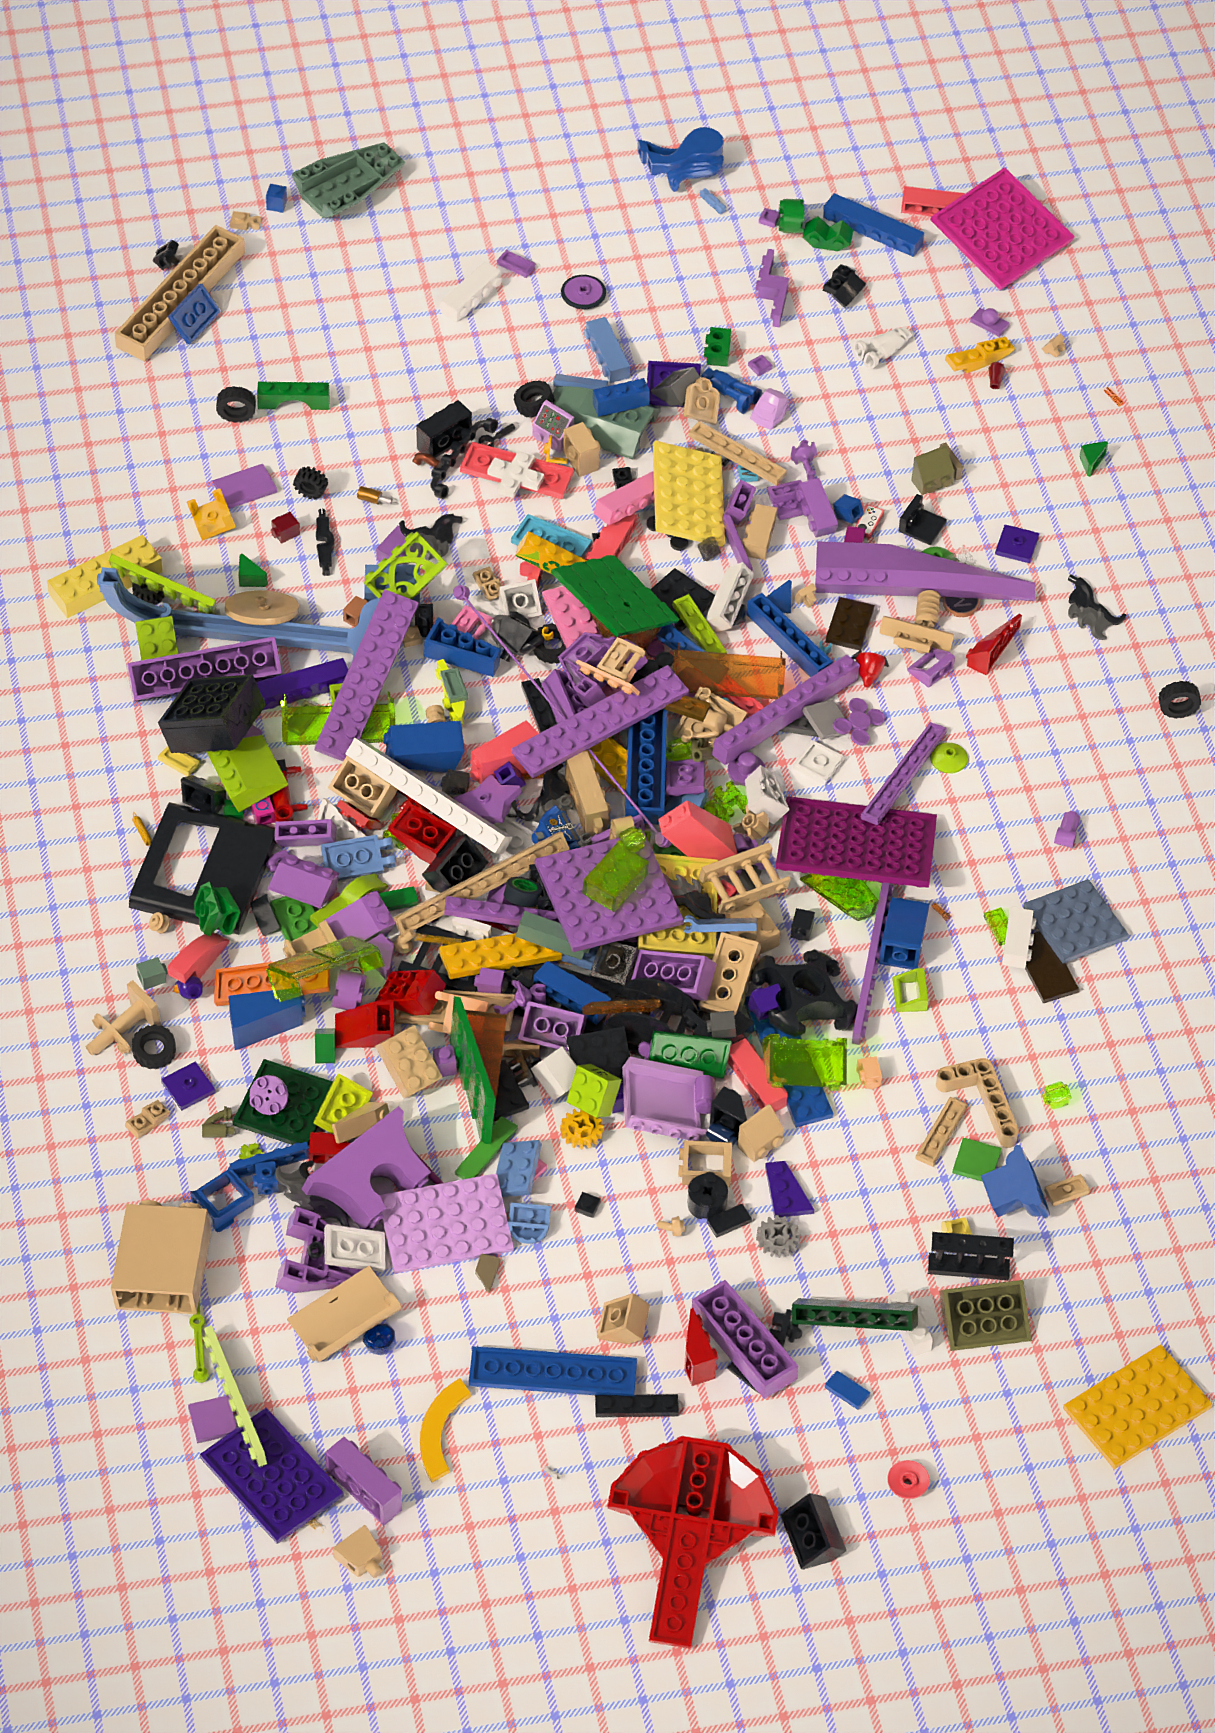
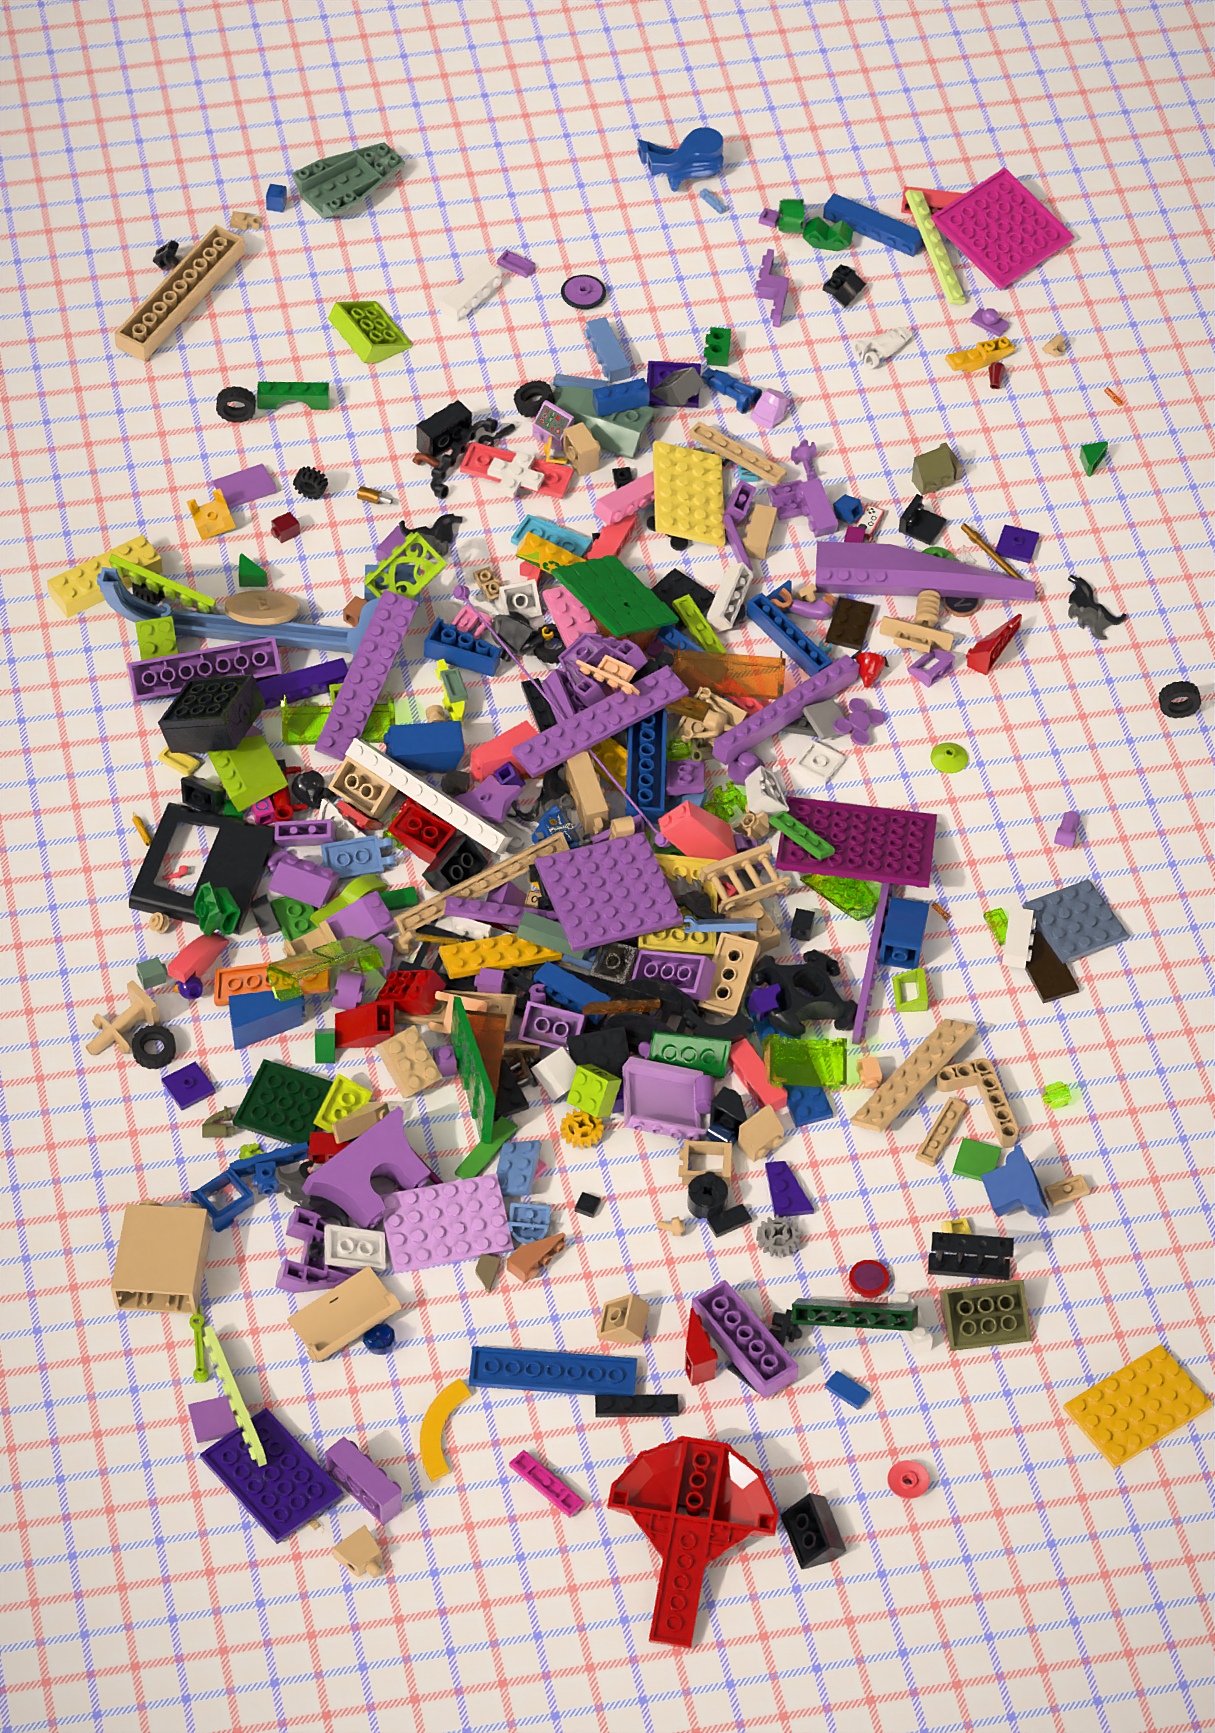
tan slope [125,1100,170,1139] -> none
blue tile [168,284,221,344] -> none
medium lavender plate [250,1075,289,1115] -> none
black piece [316,508,335,576] -> none
tan plate [403,625,422,648] -> none
black hinge [415,604,433,637] -> none
medium lavender piece [491,980,532,1022] -> none
black wheel [504,877,542,907] -> none
clear neon green brick [582,843,649,912] -> none
tan plate [597,637,646,682] -> none
clear neon green head [616,826,647,855] -> none
tan plate [683,377,720,425] -> none
clear smoke plate [697,536,721,561] -> none
dark grey brick [707,1011,736,1038] -> none
medium lavender tile [748,355,773,377] -> none
medium lavender tile [861,722,947,825] -> none
none -> coral hand [162,865,188,880]
none -> black piece [291,770,336,809]
none -> lime slope [328,301,412,363]
none -> nougat slope [507,1233,566,1284]
none -> dark pink plate [509,1449,585,1518]
none -> bright green tile [769,811,835,860]
none -> medium lavender piece [770,587,837,620]
none -> tile [849,1260,889,1298]
none -> tan plate [850,1018,976,1133]
none -> yellowish green plate [905,189,966,305]
none -> pearl gold bar [961,523,1038,596]

